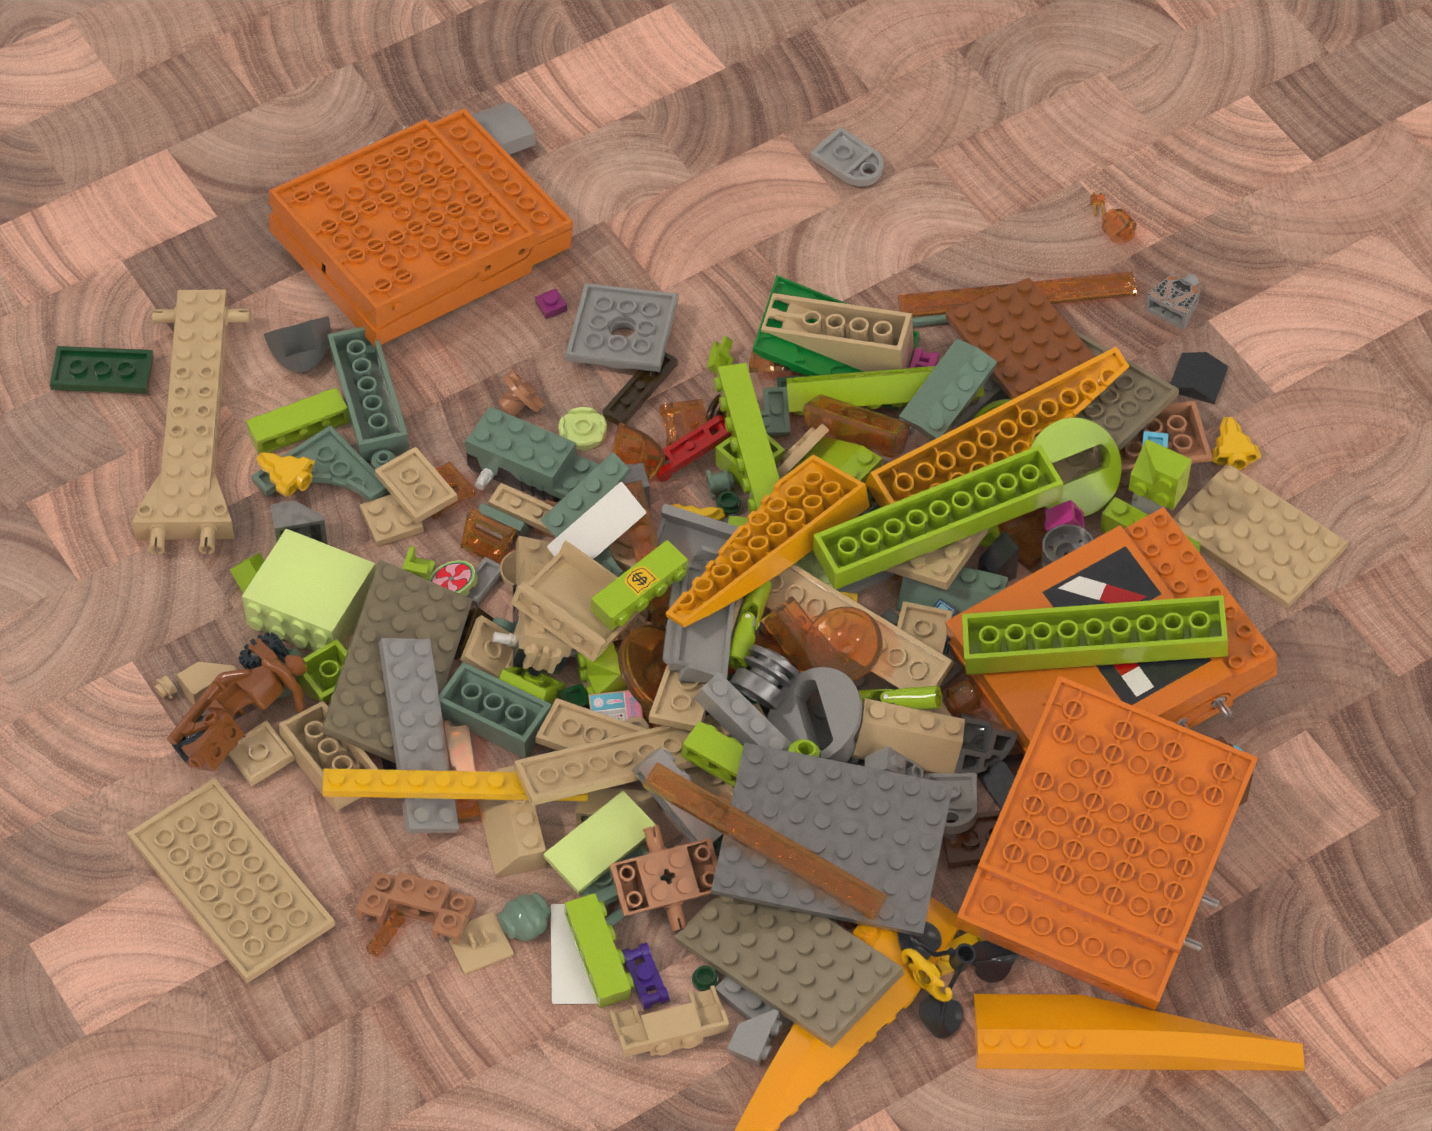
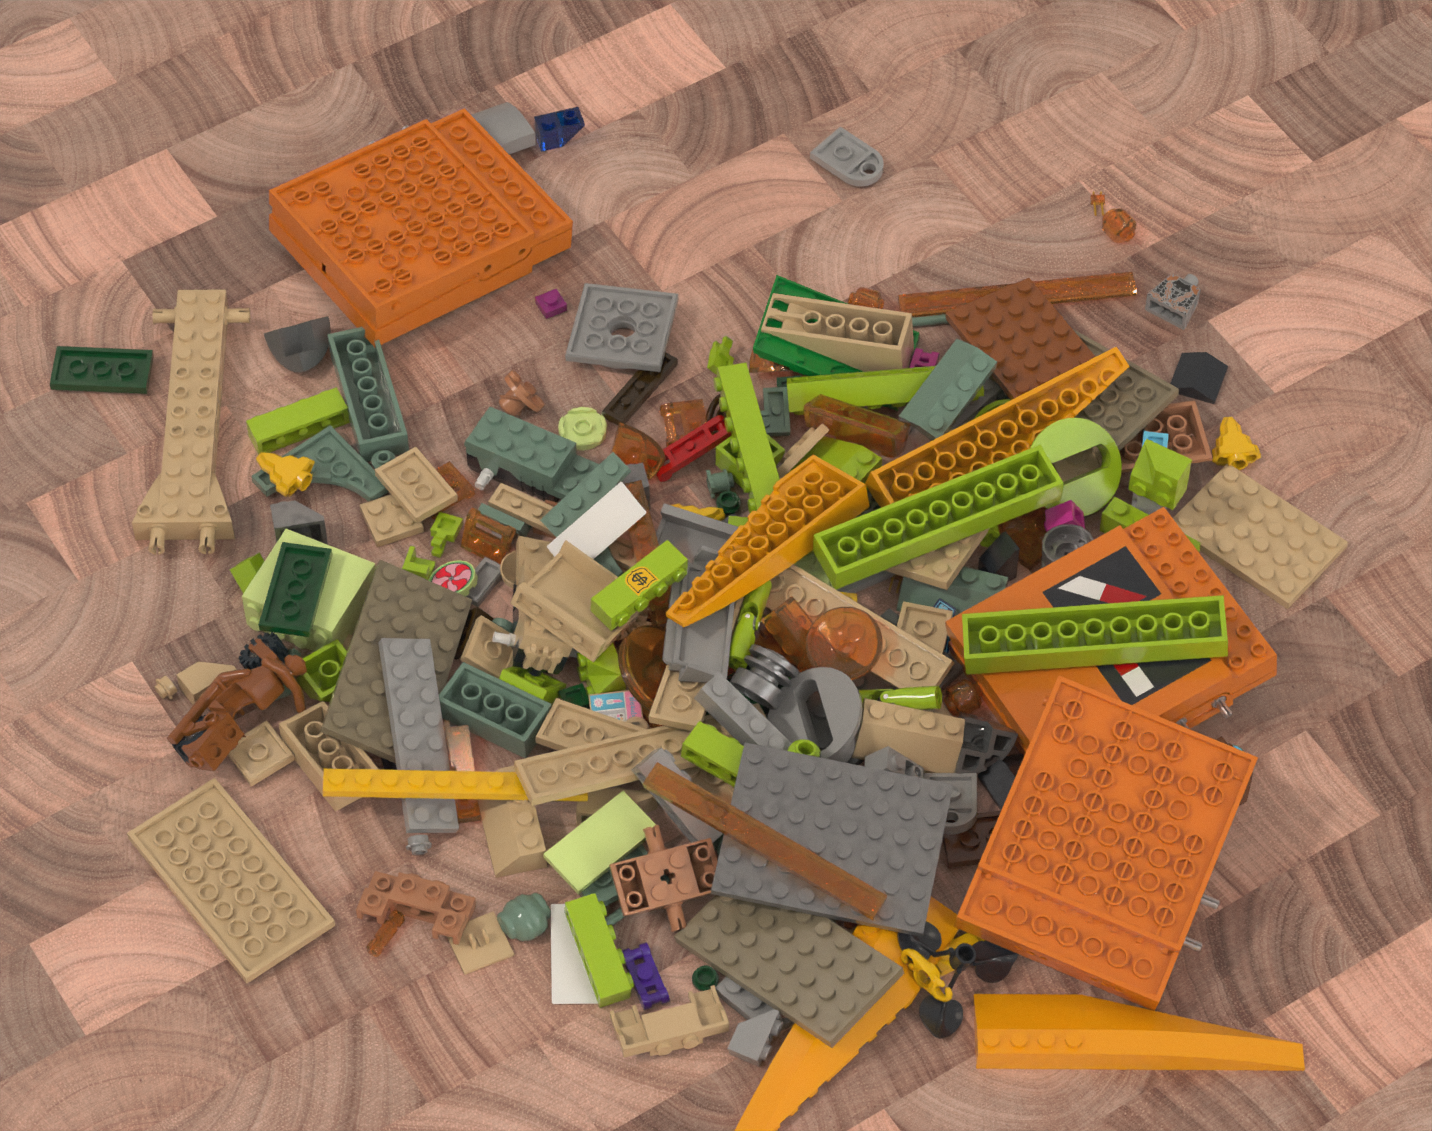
none -> dark green plate [258,542,333,637]
none -> light grey plate [406,835,432,855]
none -> lime plate [430,512,463,558]
none -> clear blue slope [534,107,585,152]
none -> clear orange head [848,287,885,309]

